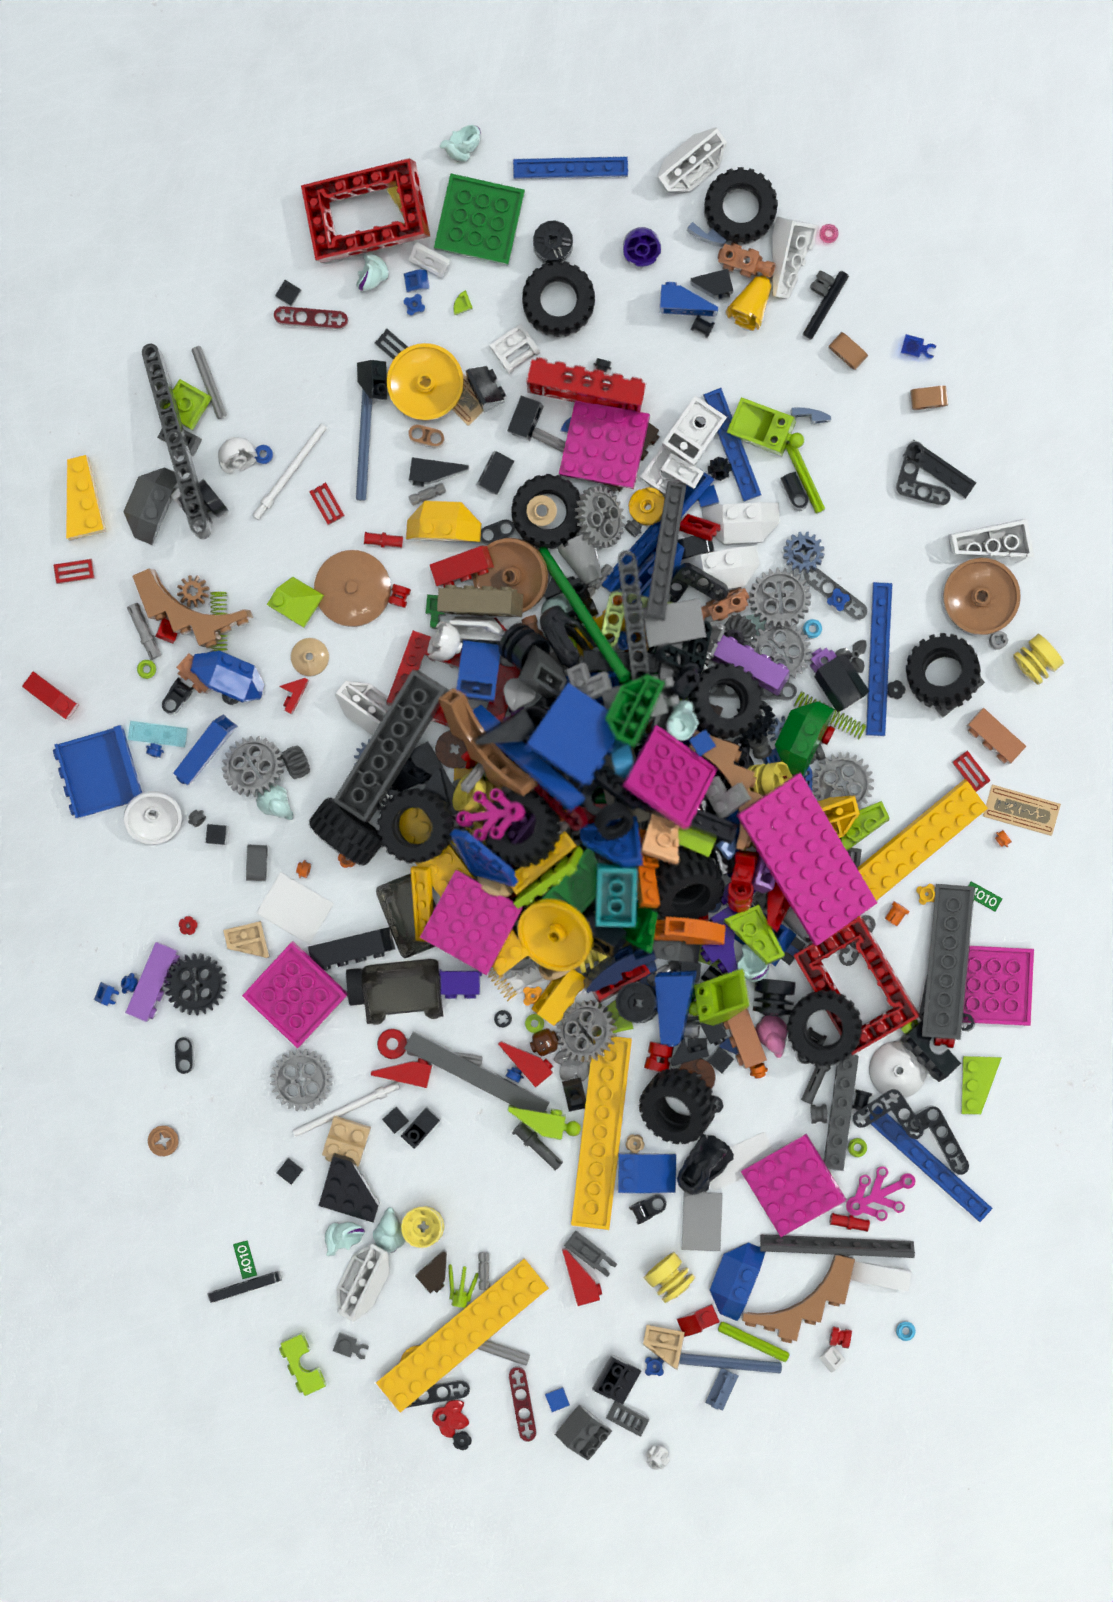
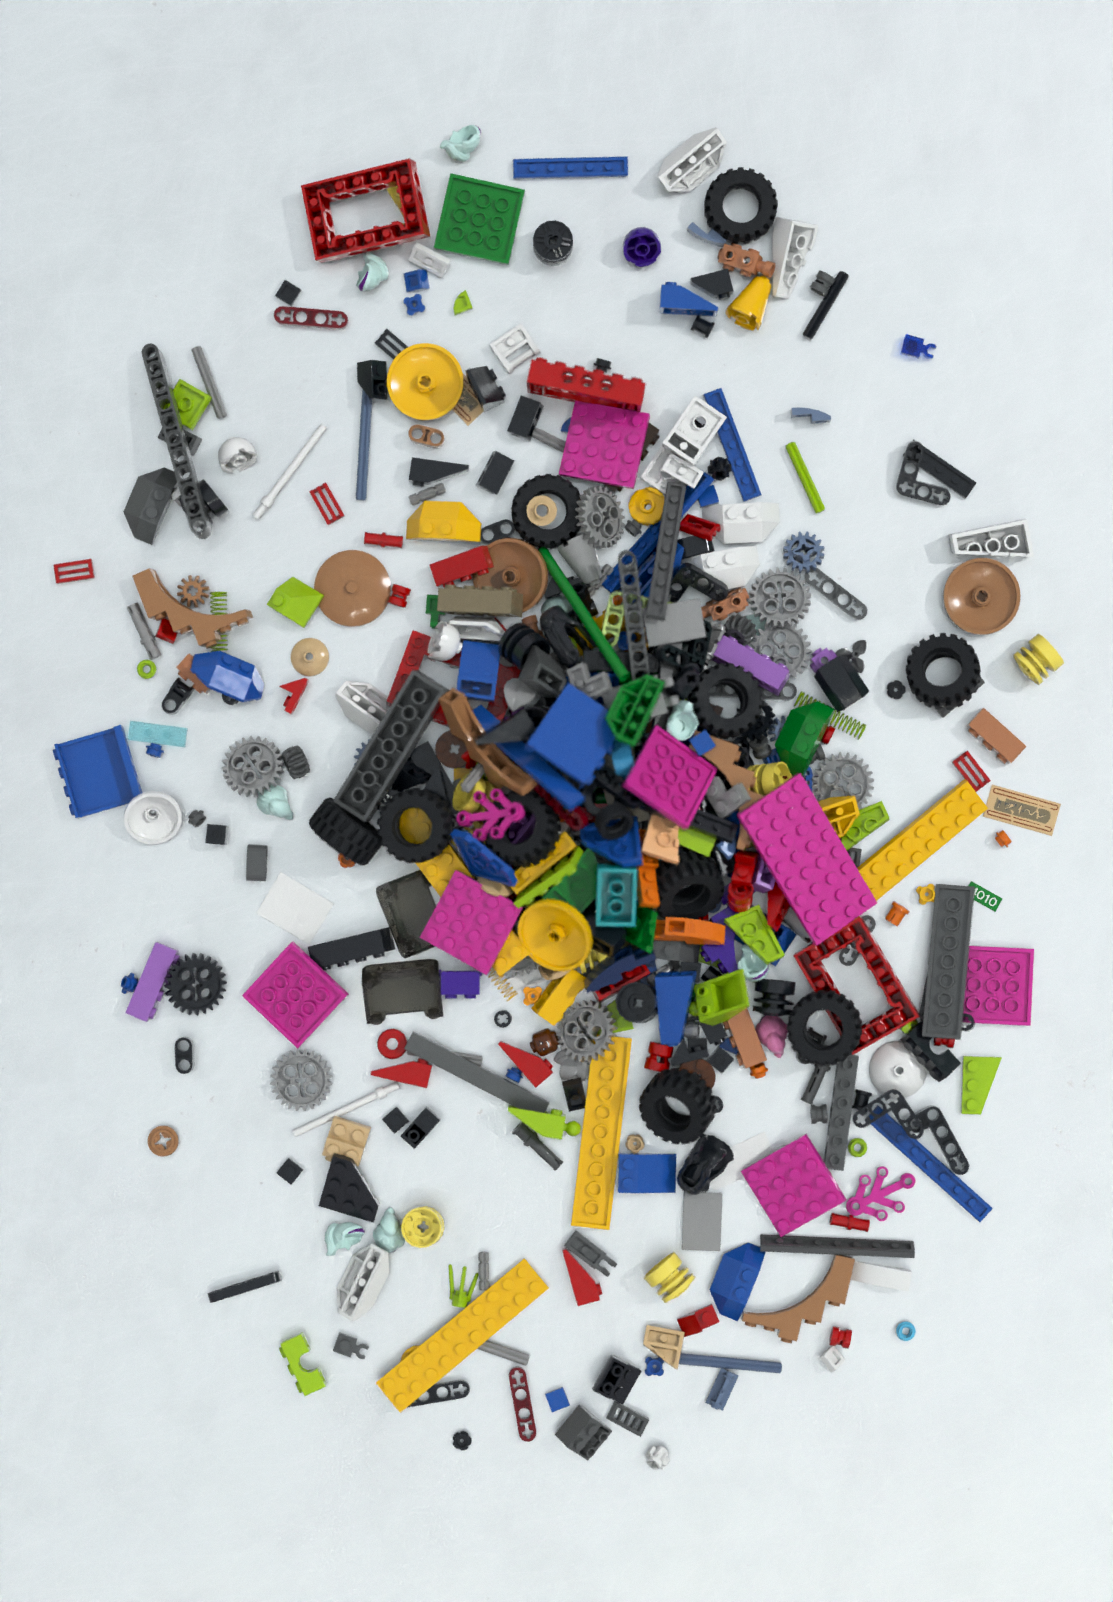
red slope [22,671,79,720] -> none
yellow wedge [66,455,106,541] -> none
blue tile [94,982,119,1006] -> none
blue slope [173,714,238,785] -> none
red plate [178,916,198,935] -> none
tan wing [223,921,270,958] -> none
green sticker [233,1240,257,1279] -> none
blue plate [254,445,273,464] -> none
orange plate [296,860,311,878] -> none
black tyre [346,968,365,1006] -> none
yellow tile [410,866,434,942] -> none
dark brown slope [415,1249,447,1294] -> none
red plate [432,1400,469,1438] -> none
black tyre [522,261,595,337] -> none
lime plate [525,1014,544,1033] -> none
black piece [629,1194,667,1225] -> none
lime axle [718,1322,790,1362] -> none
lime slope [727,397,805,457] -> none
dark grey wheel [753,892,768,910] -> none
black piece [780,472,808,511] -> none
black piece [781,937,806,966] -> none
medium azure plate [803,619,822,638] -> none
clear pink plate [819,224,839,243] -> none
blue plate [827,588,850,611] -> none
medium nougat beam [829,332,868,370] -> none
blue tile [866,582,892,736] -> none
medium nougat beam [910,386,948,410] -> none
light grey bush [989,631,1008,650] -> none

